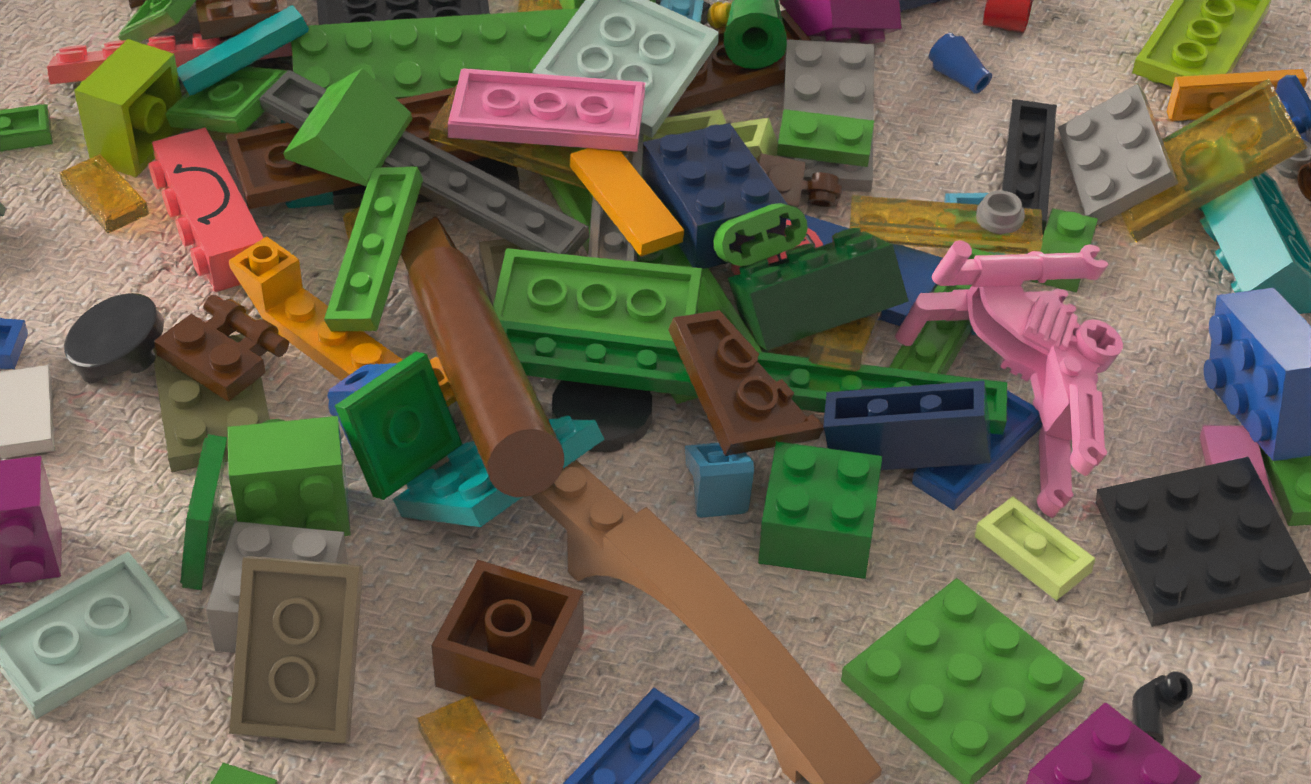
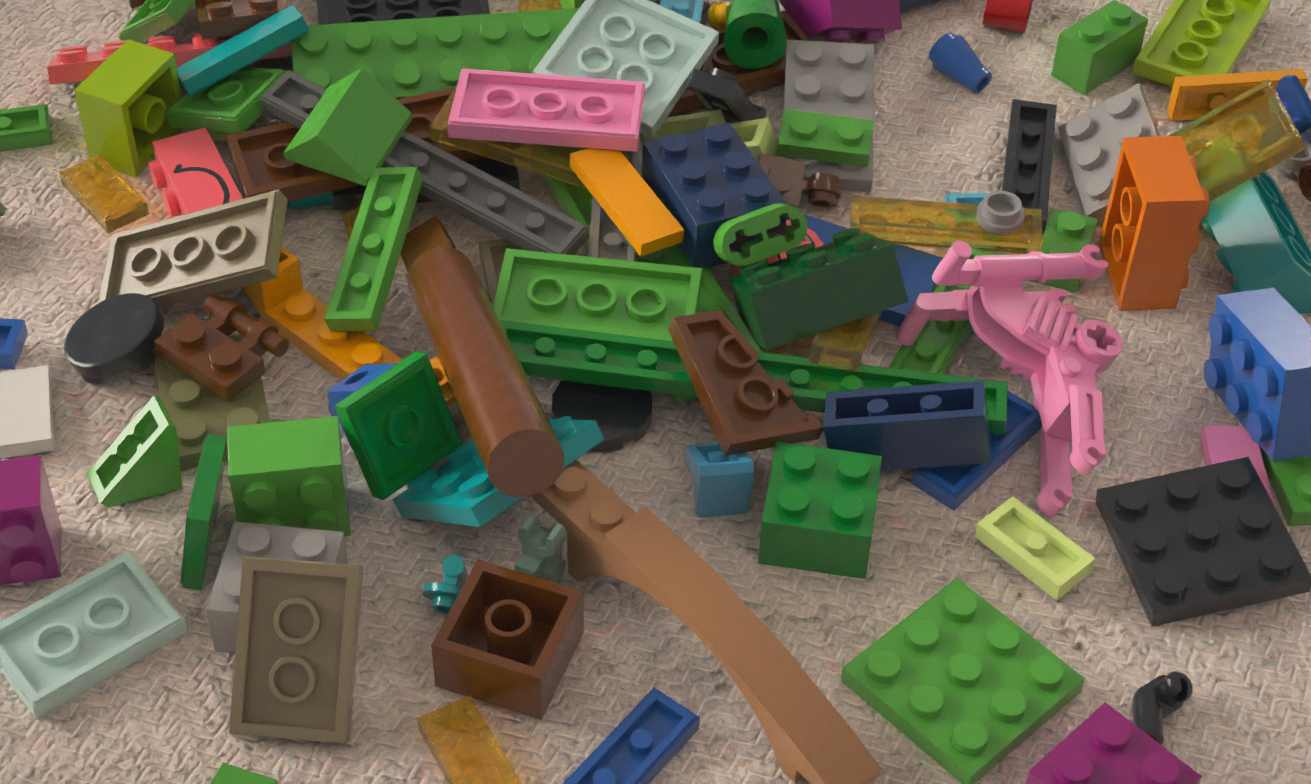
none -> bright green slope [86,396,183,507]
none -> dark tan tile [98,189,288,308]
none -> teal plate [422,555,468,614]
none -> sand green plate [514,513,566,584]
none -> black plate [688,68,766,123]
none -> bright green brick [1051,0,1148,96]
none -> orange brick [1098,136,1209,311]

